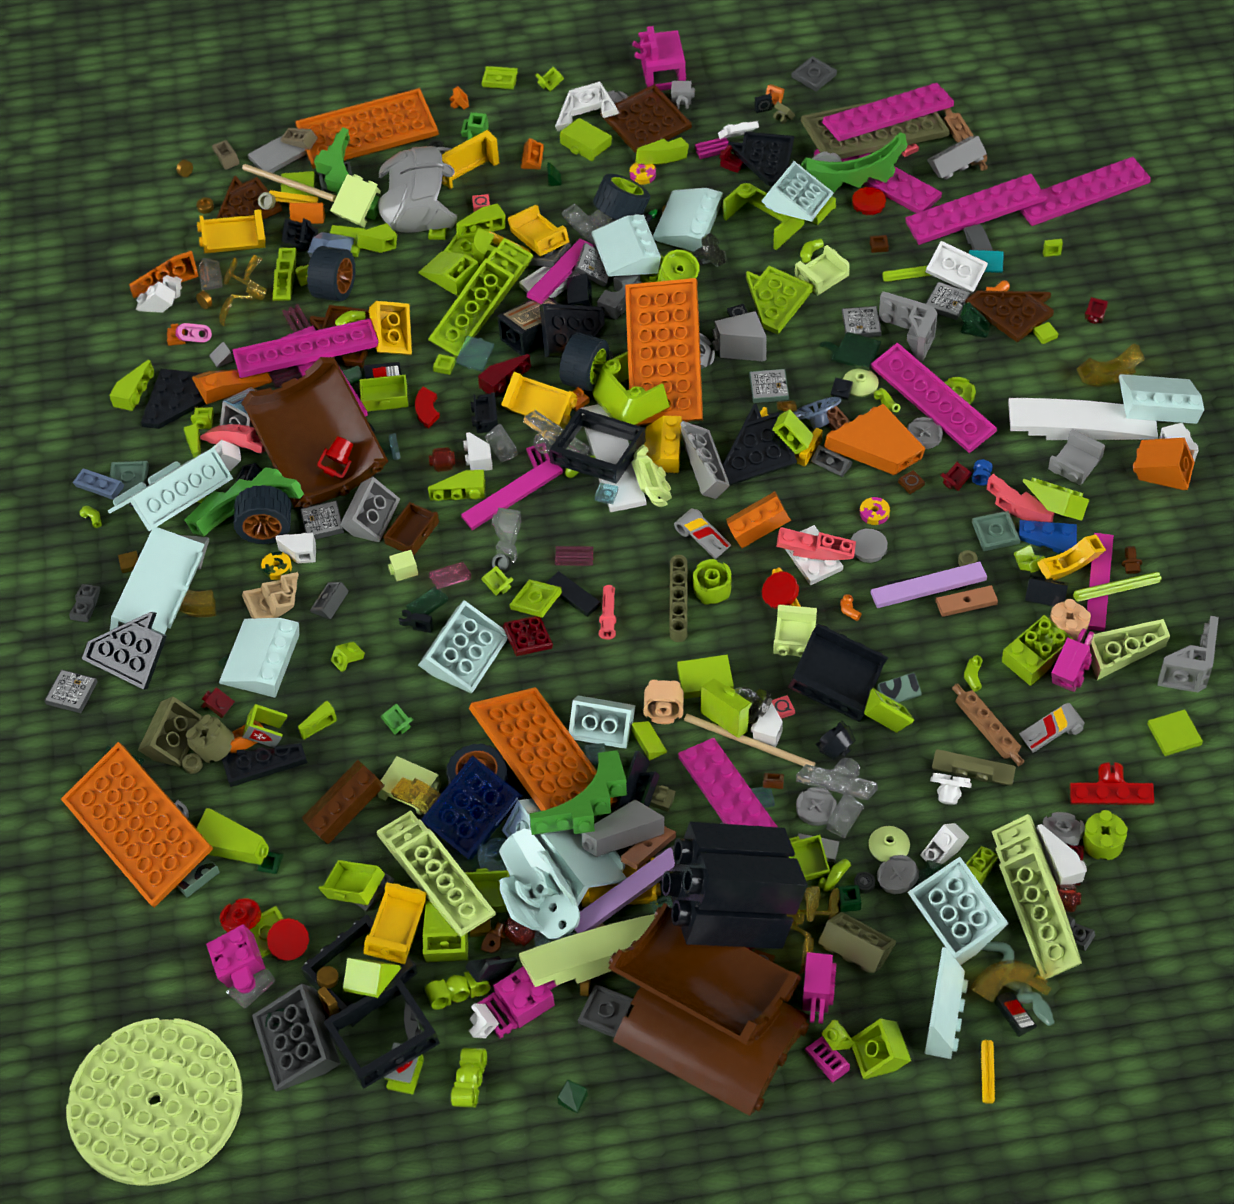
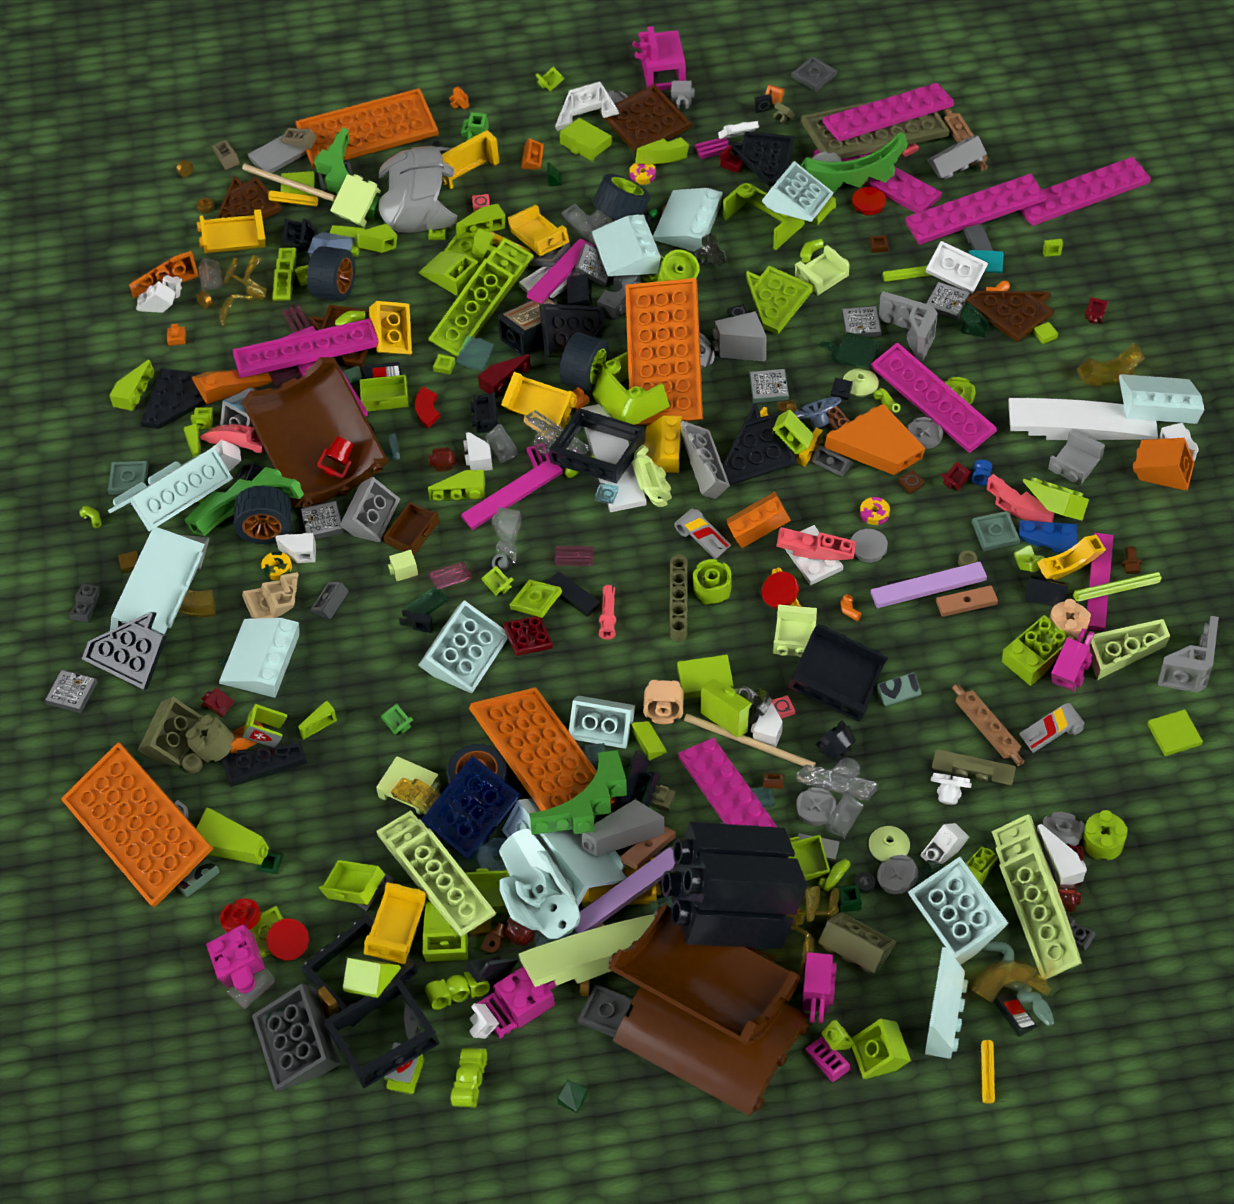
yellowish green plate [66,1018,243,1186] -> none
sand blue plate [73,469,125,500] -> none
plate [176,323,212,343] -> none
light grey slope [210,342,233,368] -> none
tile [258,192,276,210] -> none
orange slope [289,203,325,224] -> none
reddish brown slope [302,760,385,844] -> none
pearl gold tile [317,966,338,989] -> none
lime bracket [331,641,365,672] -> none
lime plate [482,66,518,89] -> none
lime slope [864,688,914,733] -> none
lime arm [964,655,983,692] -> none
red plate [1070,762,1154,805] -> none

